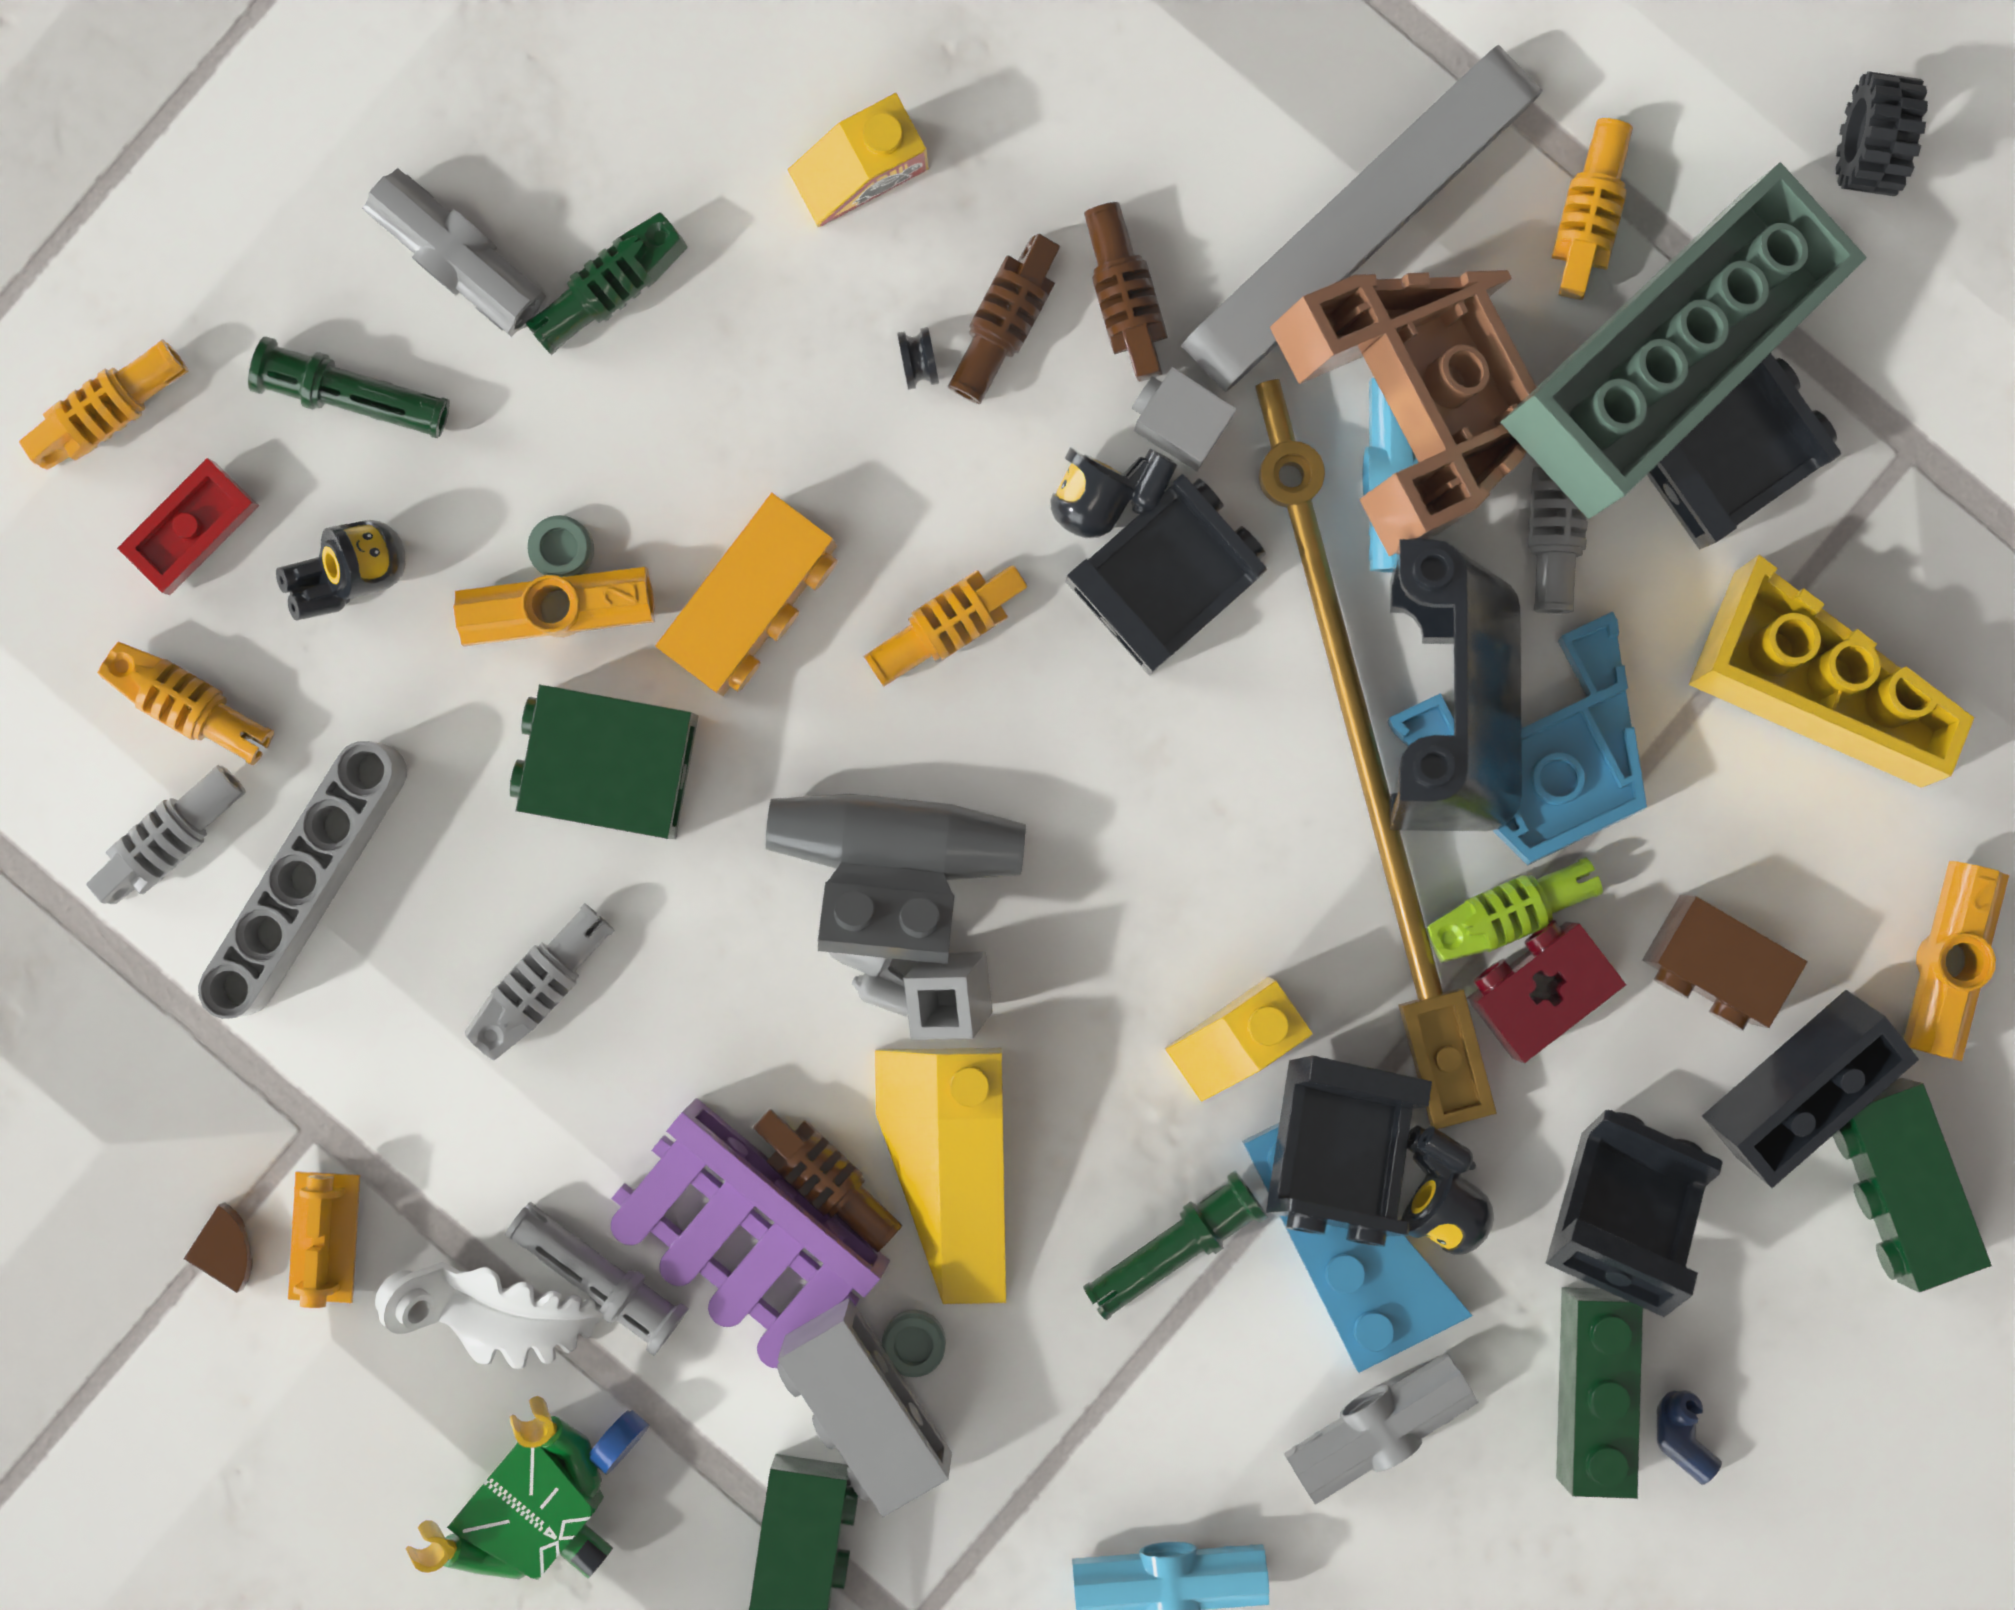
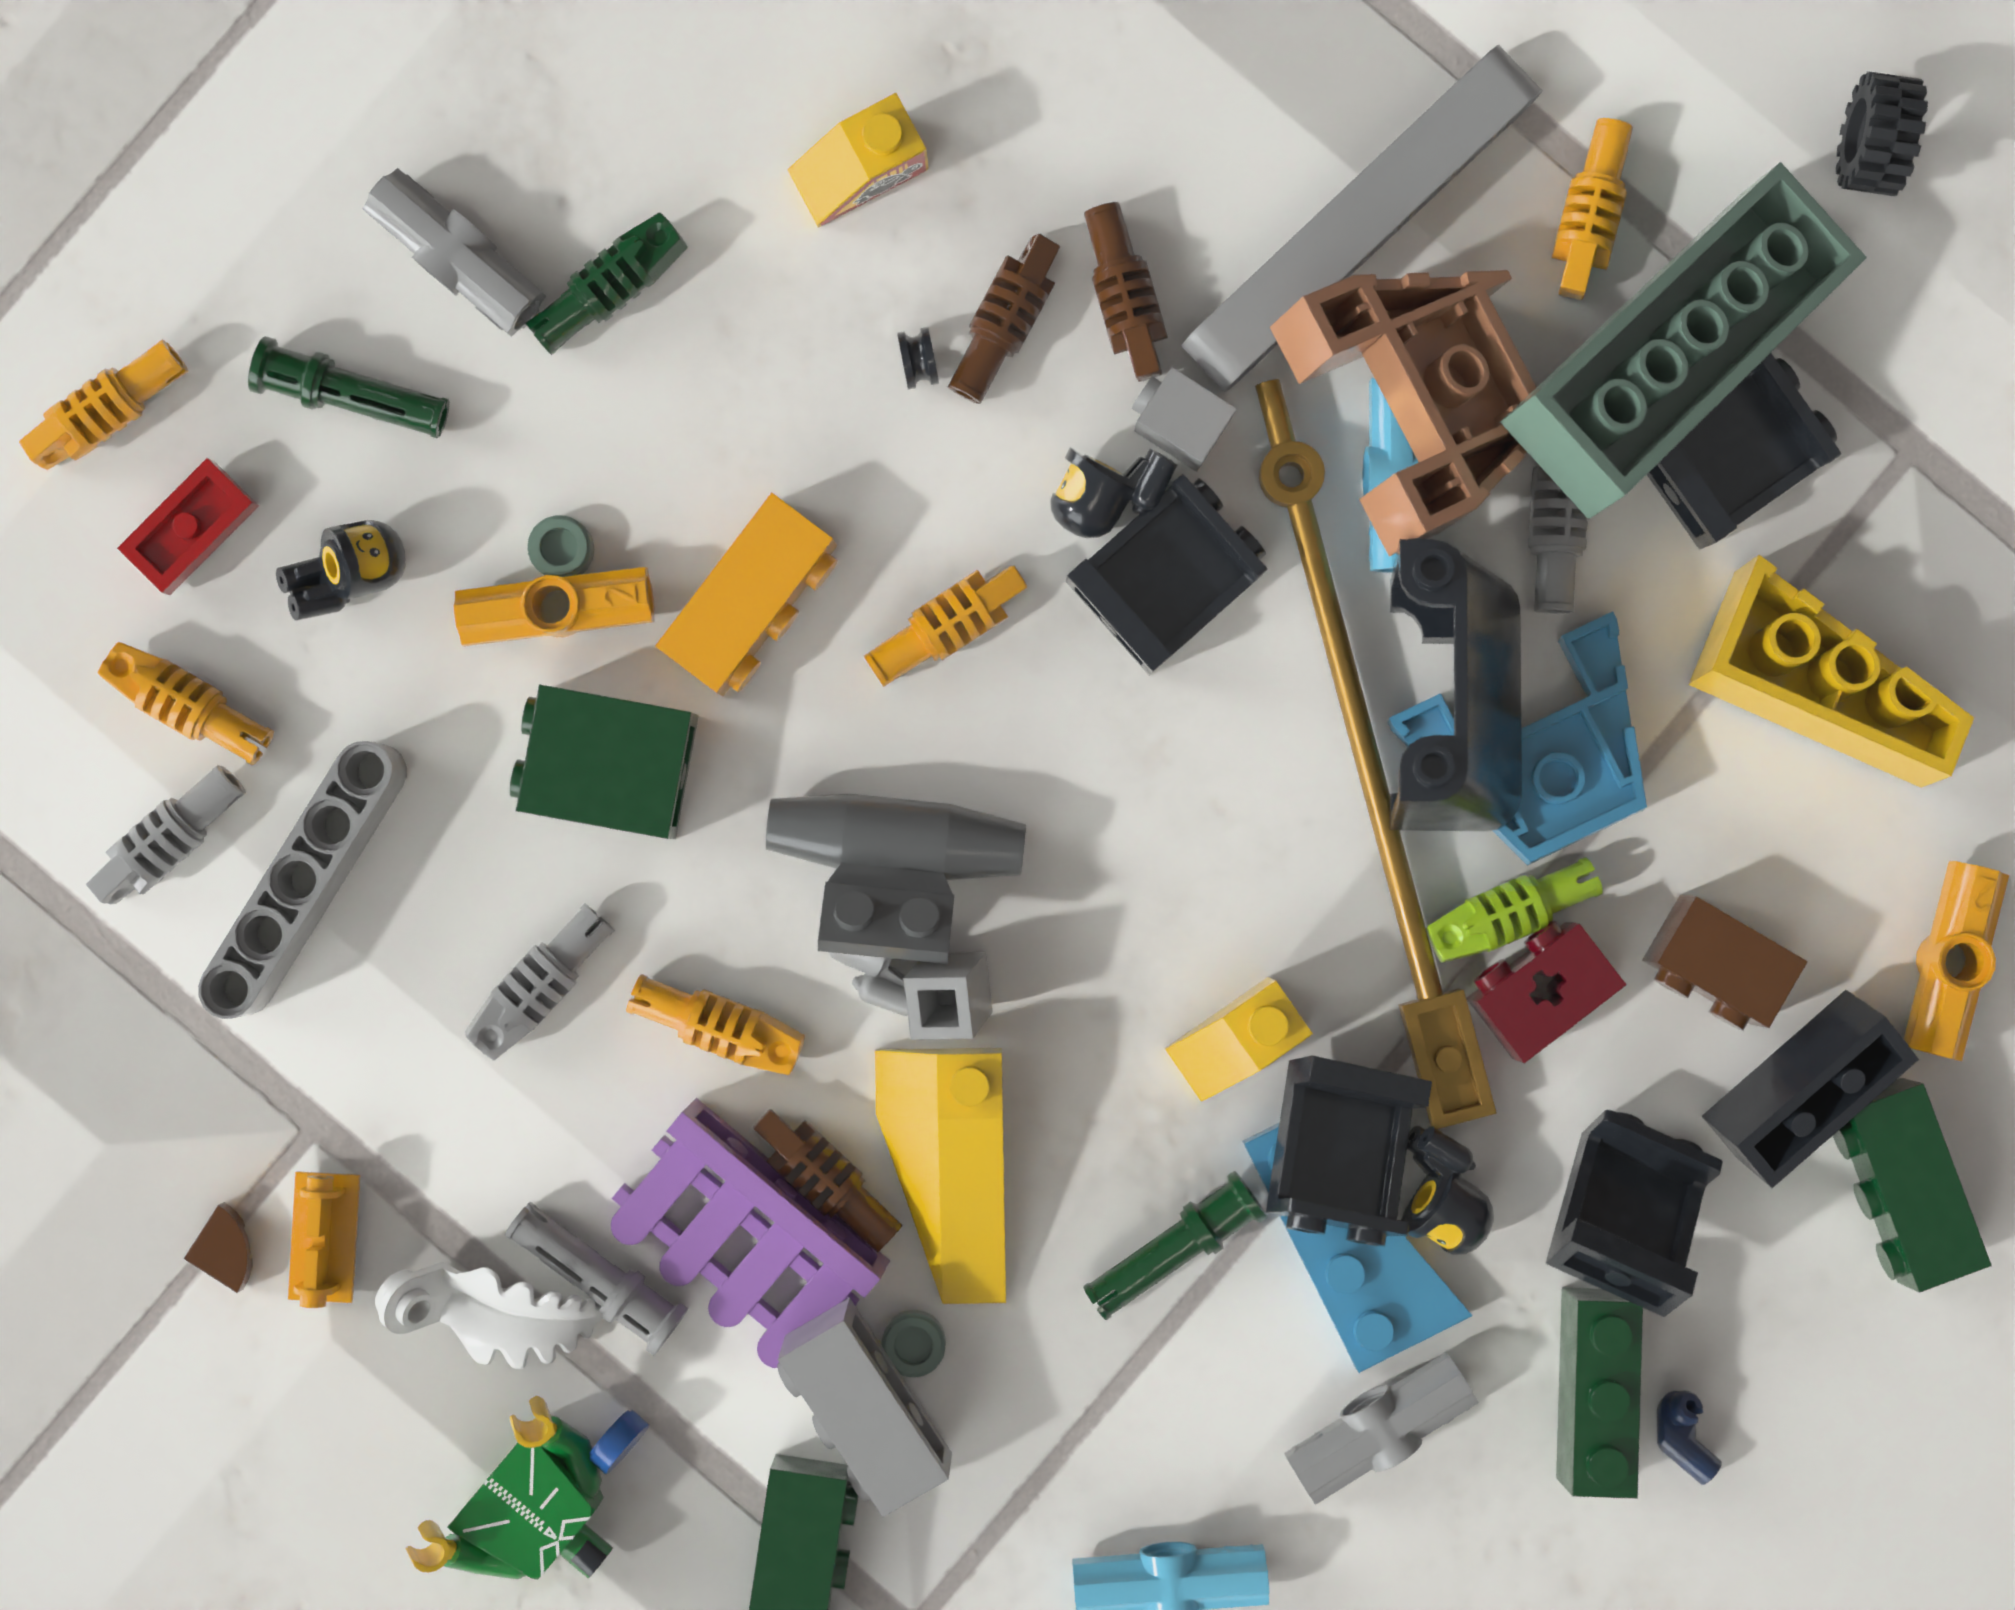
none -> light orange hinge [626,974,805,1075]

